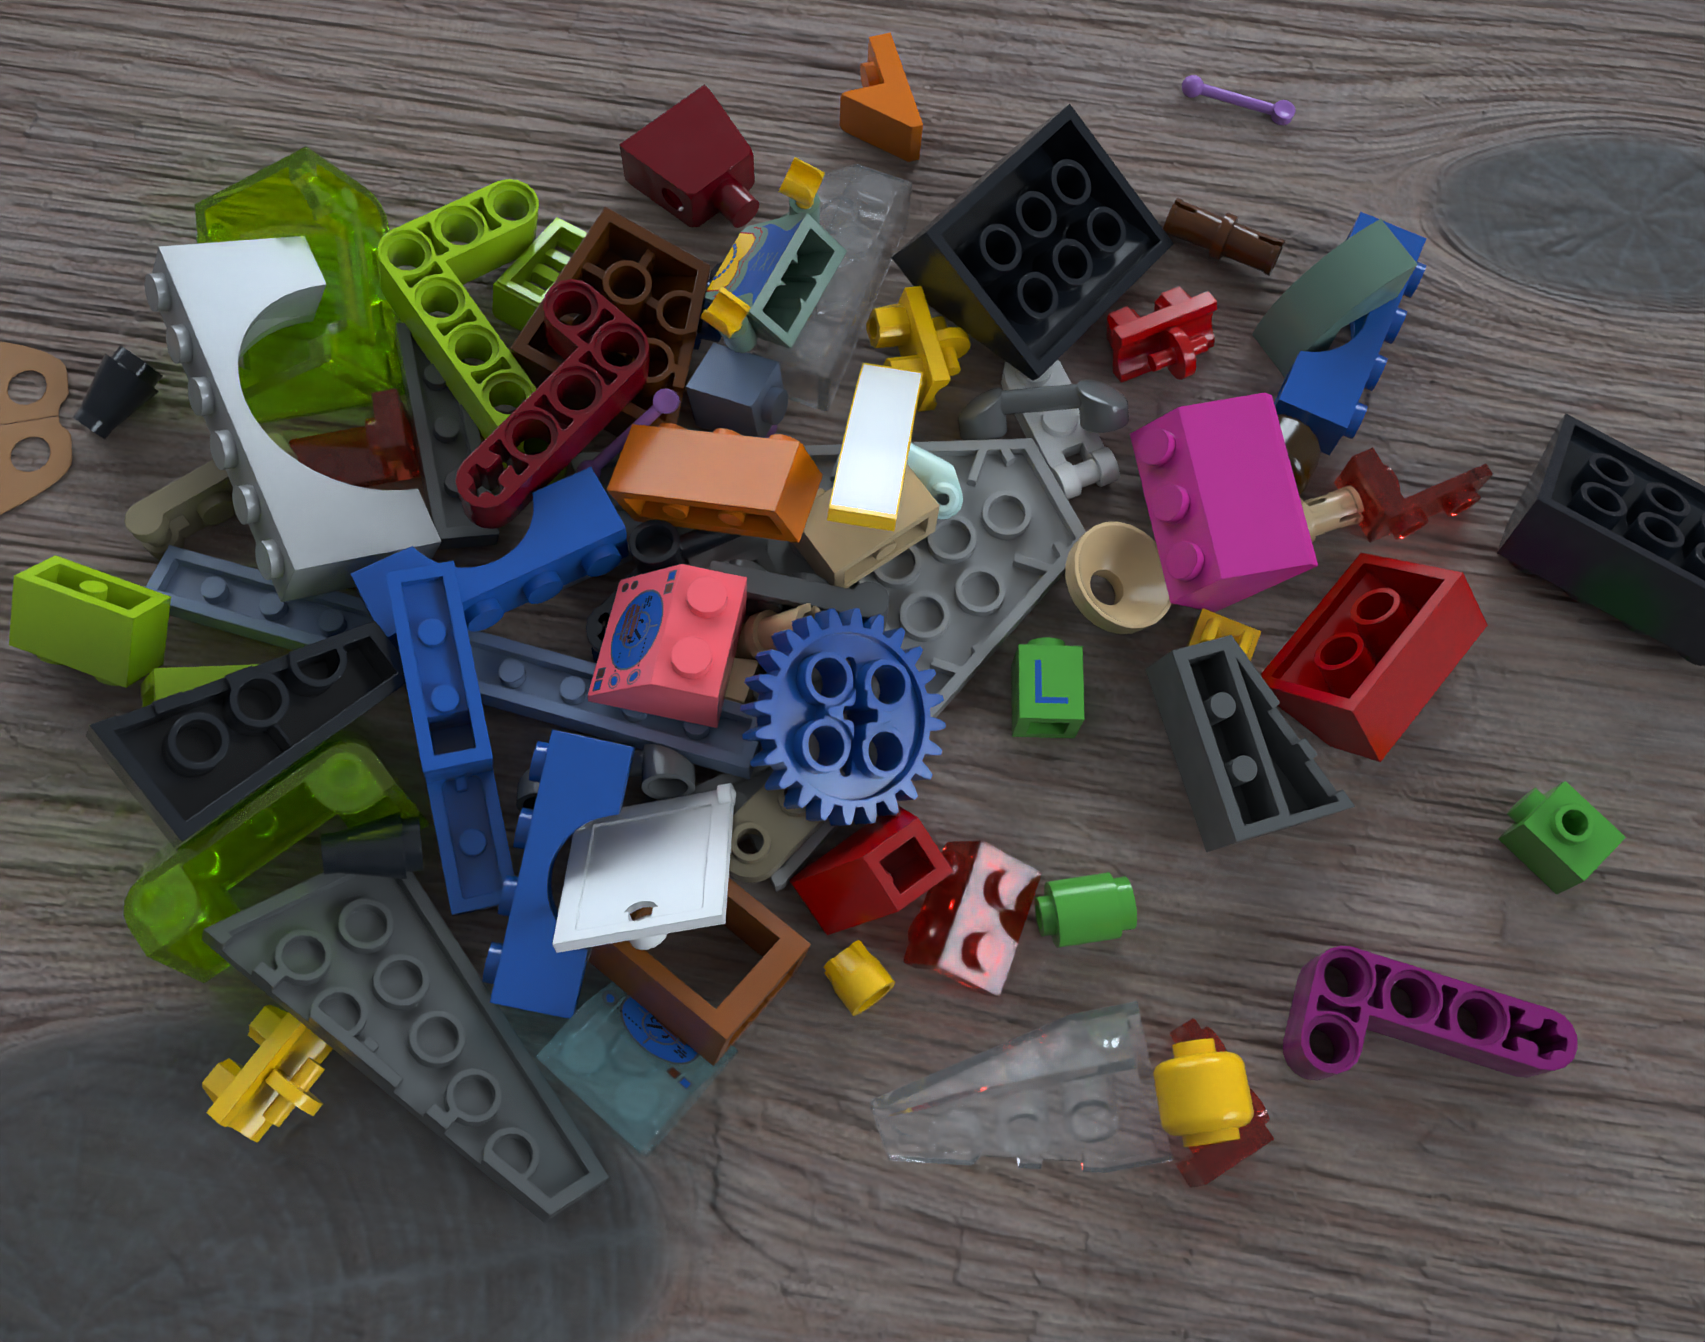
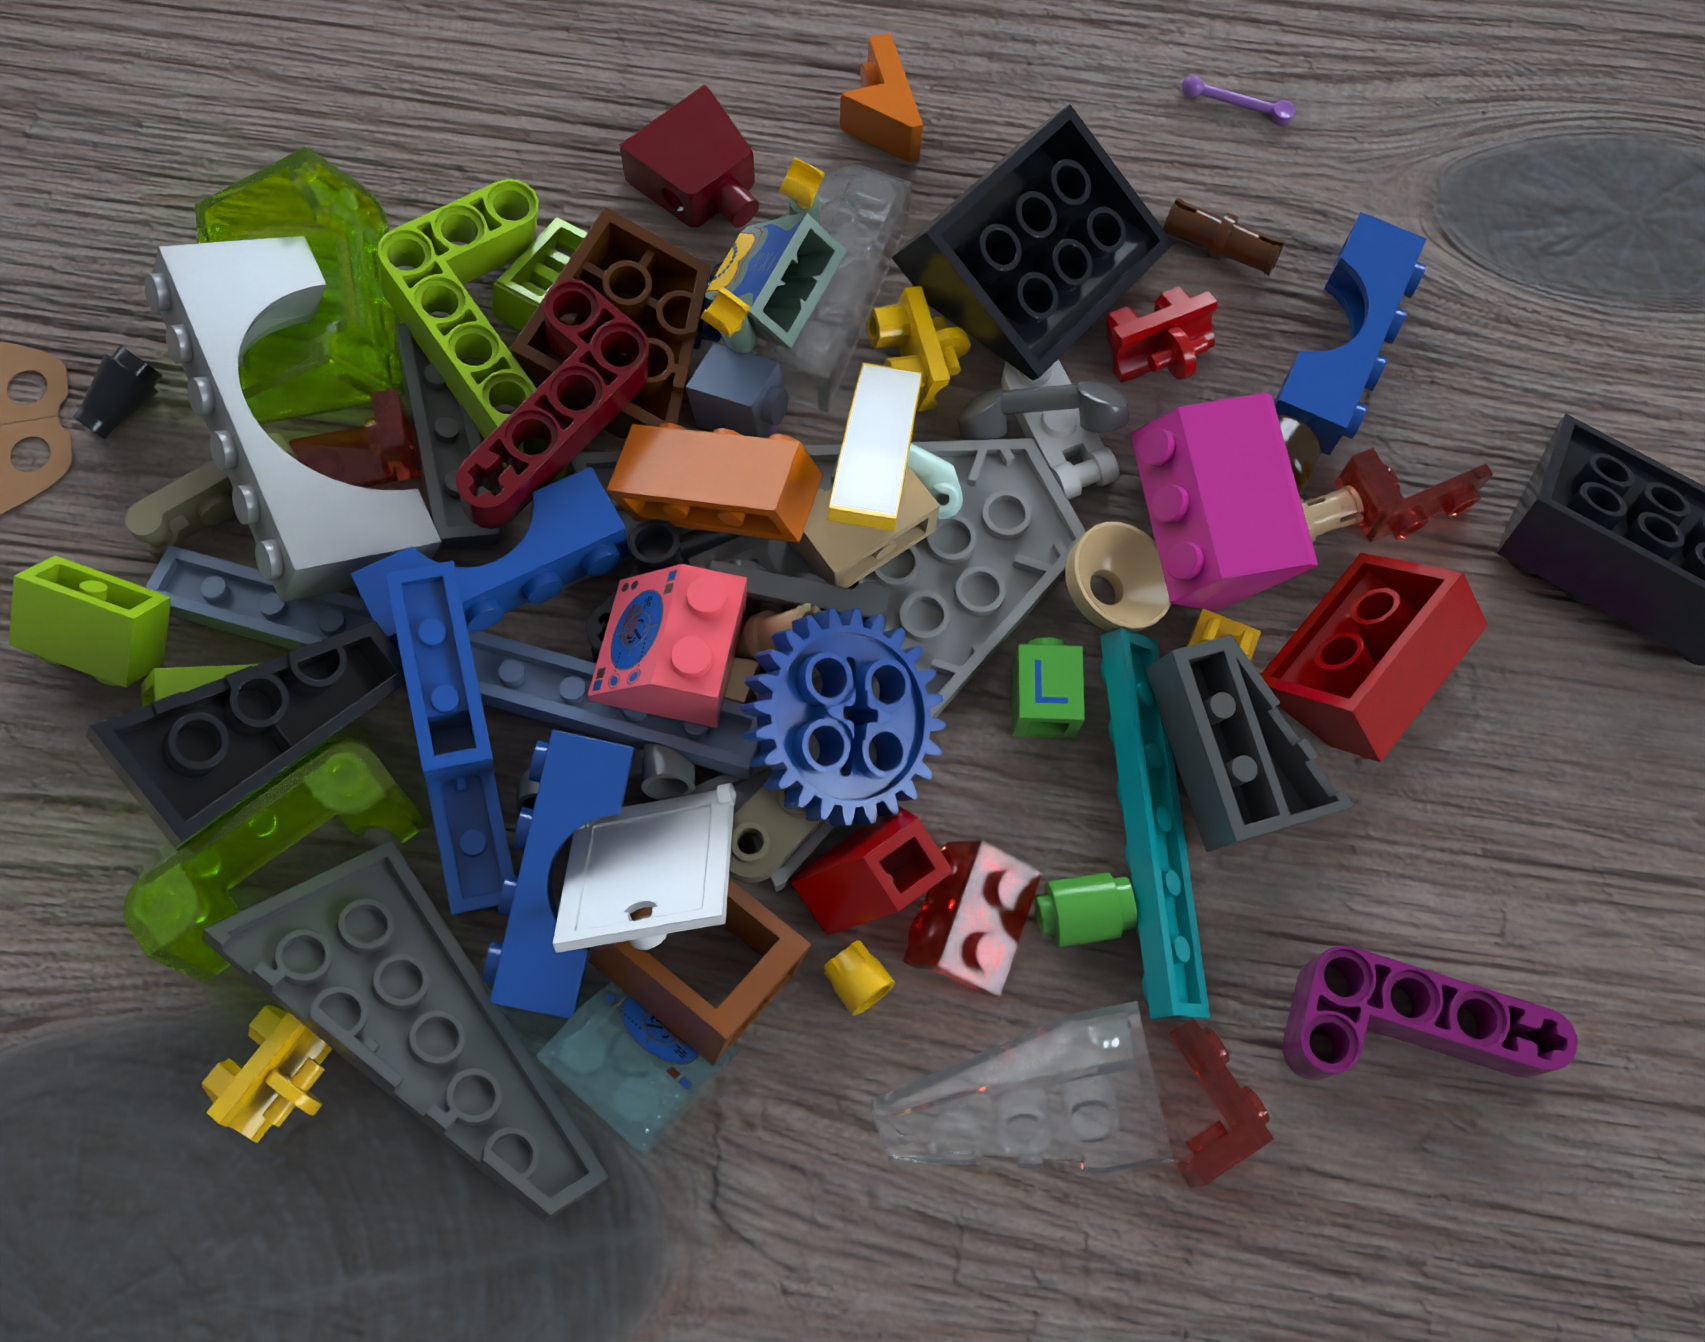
black cone [321,812,423,879] -> none
medium lavender hinge [577,388,680,479] -> none
yellow head [1153,1038,1254,1147] -> none
sand green brick [1252,219,1418,377] -> none
bright green brick [1498,781,1626,895] -> none
none -> teal plate [1100,628,1210,1022]

